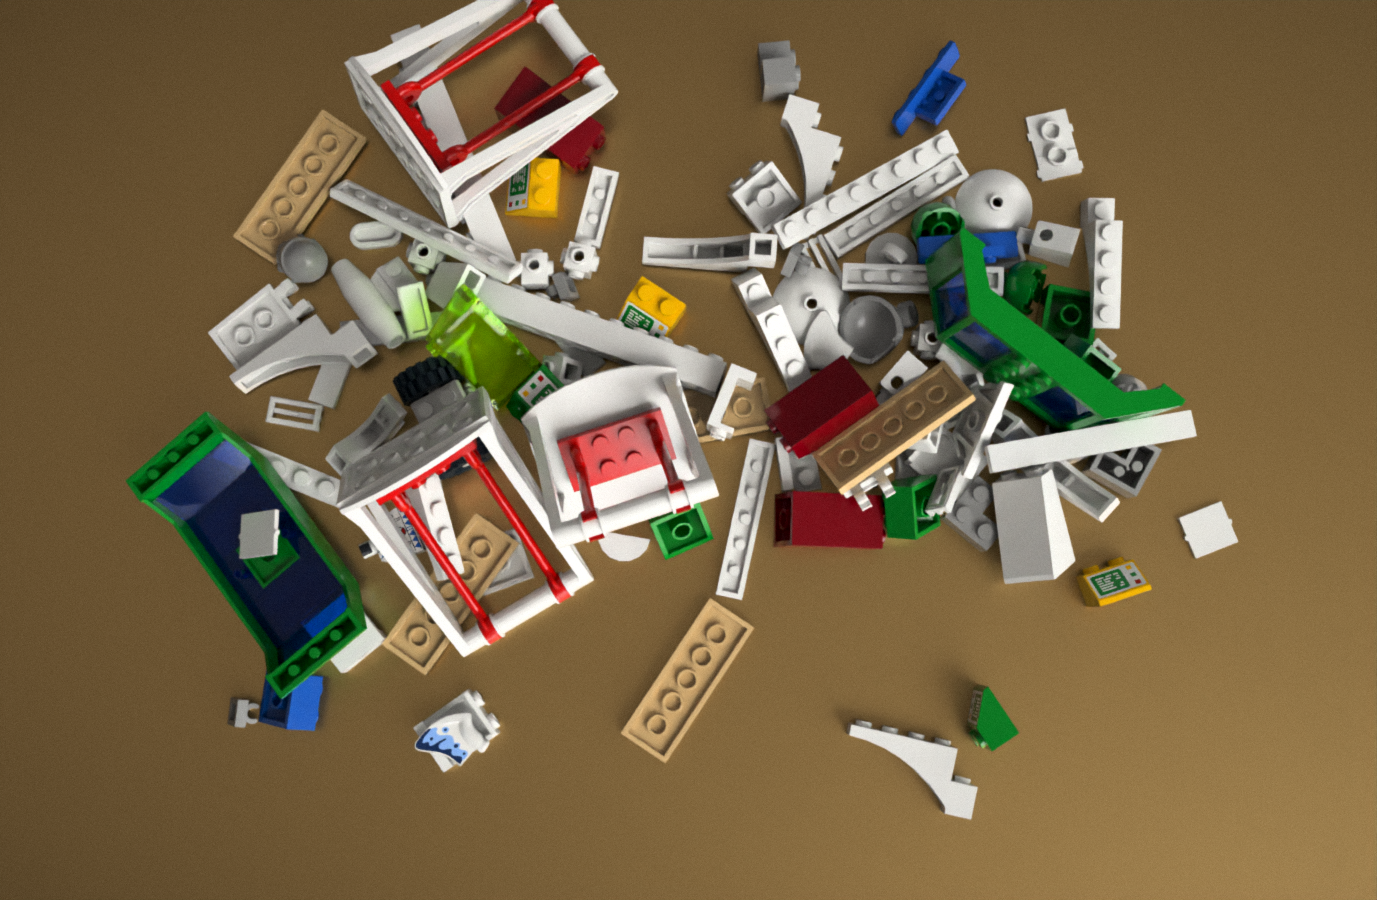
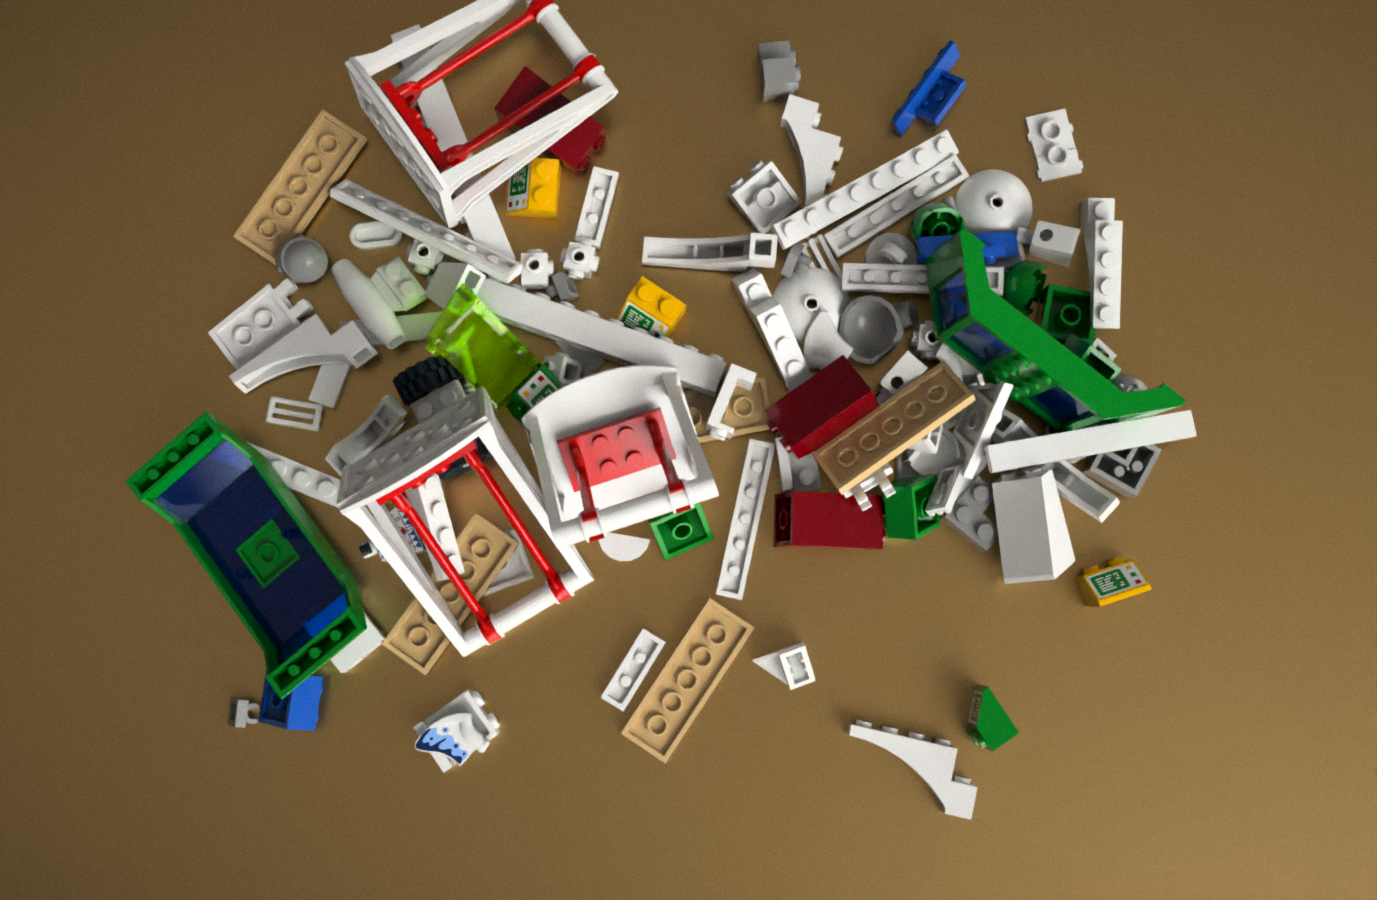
white piece [238,509,280,559] -> none
tile [395,281,435,339] -> none
white piece [1177,501,1238,559] -> none
none -> white plate [601,628,666,711]
none -> white slope [751,641,816,690]

